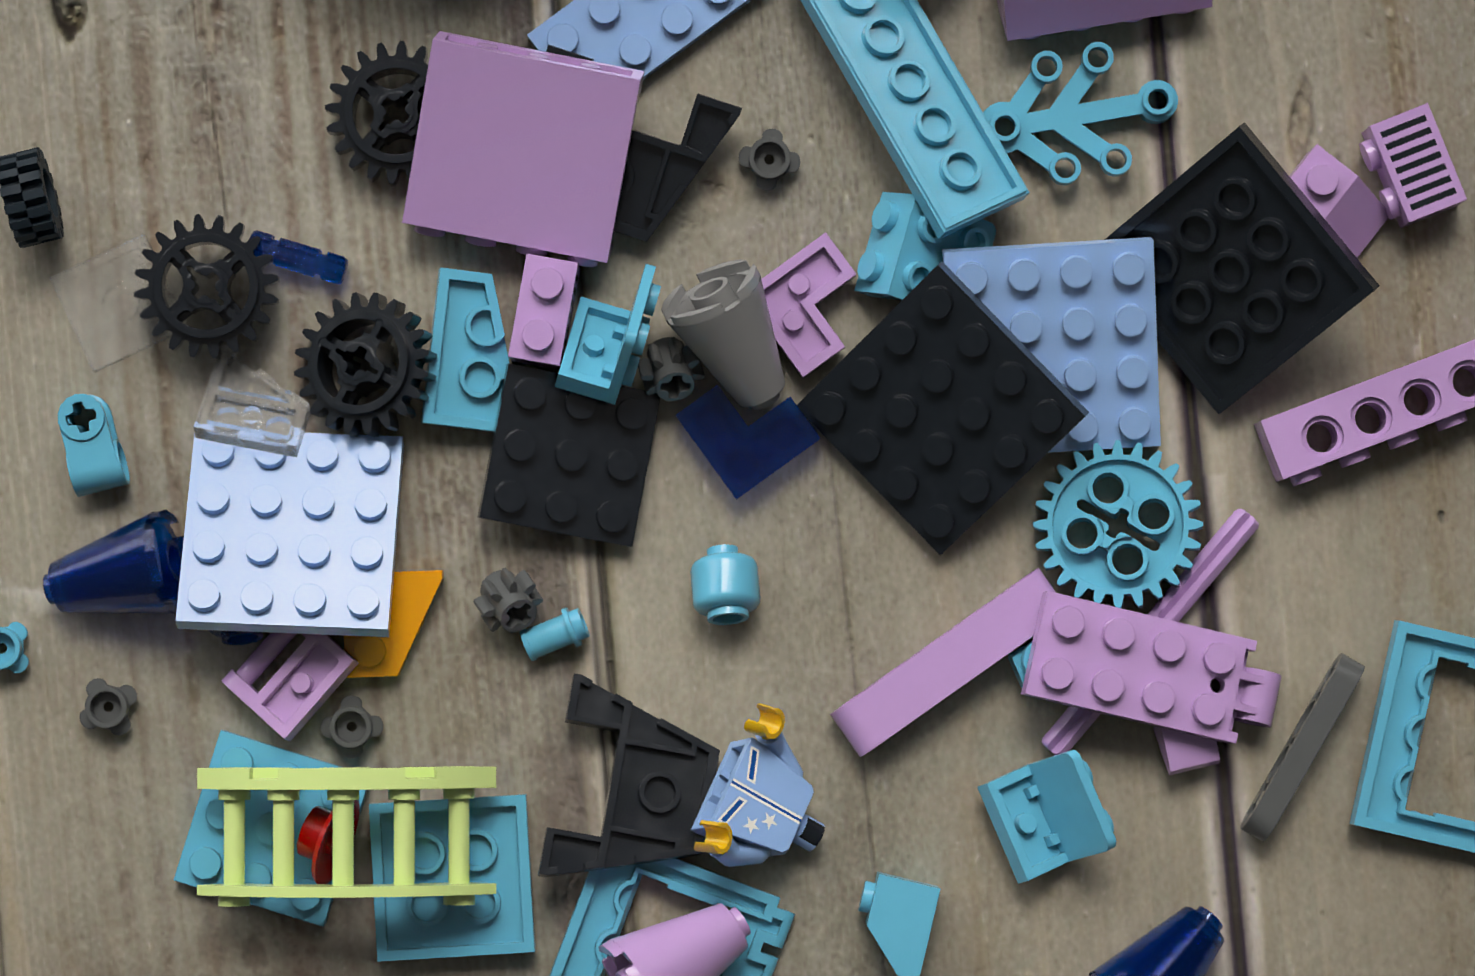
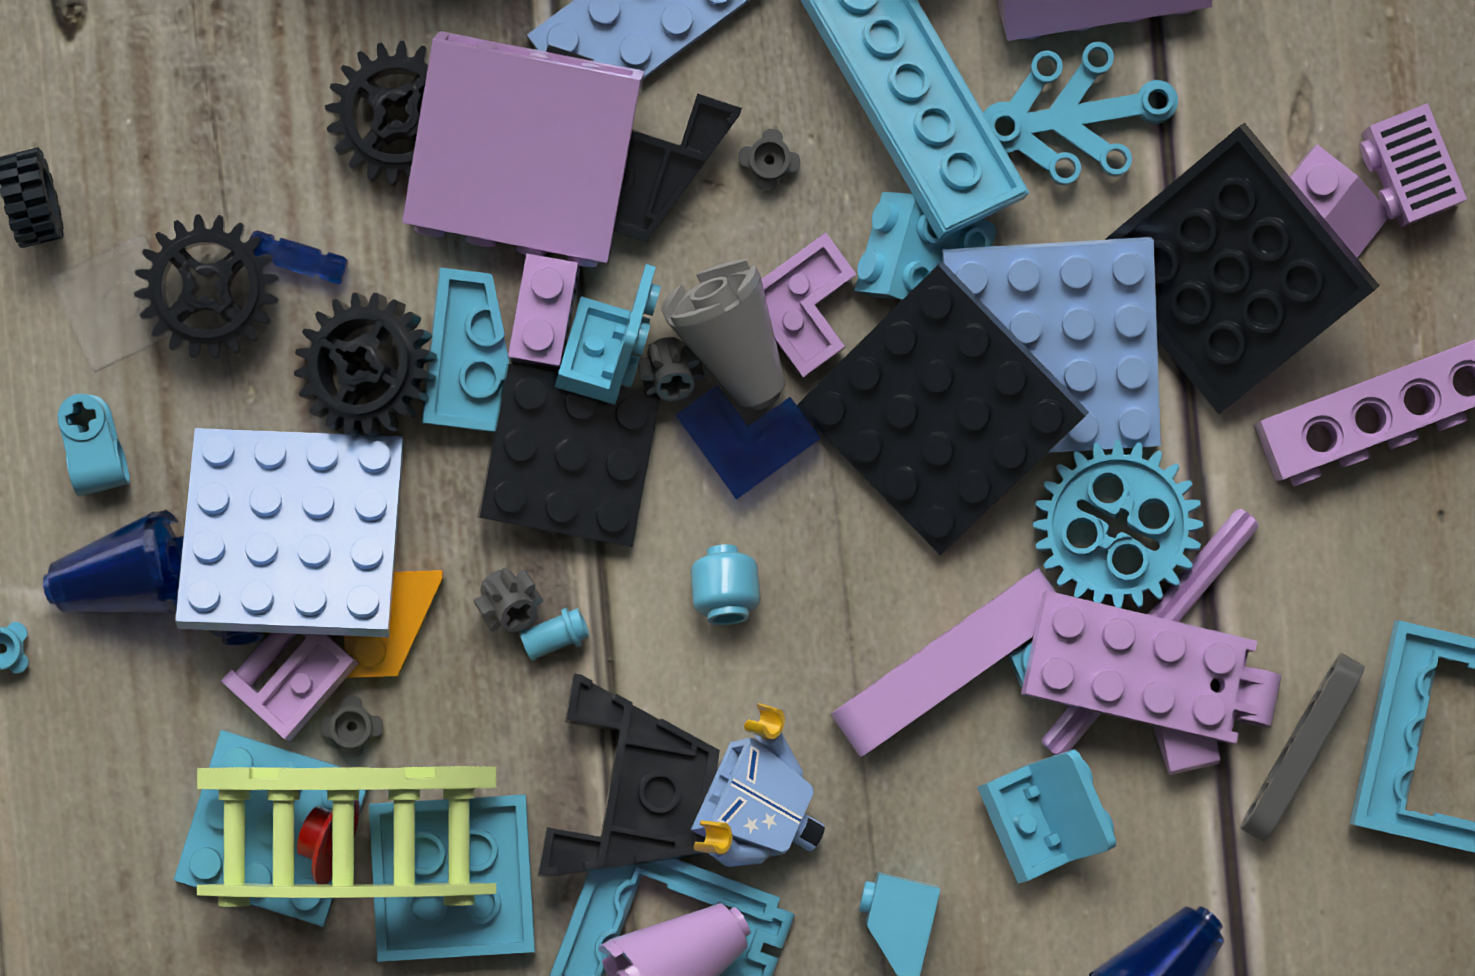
dark grey plate [80,678,137,735] -> none
clear wing [194,345,311,458] -> none

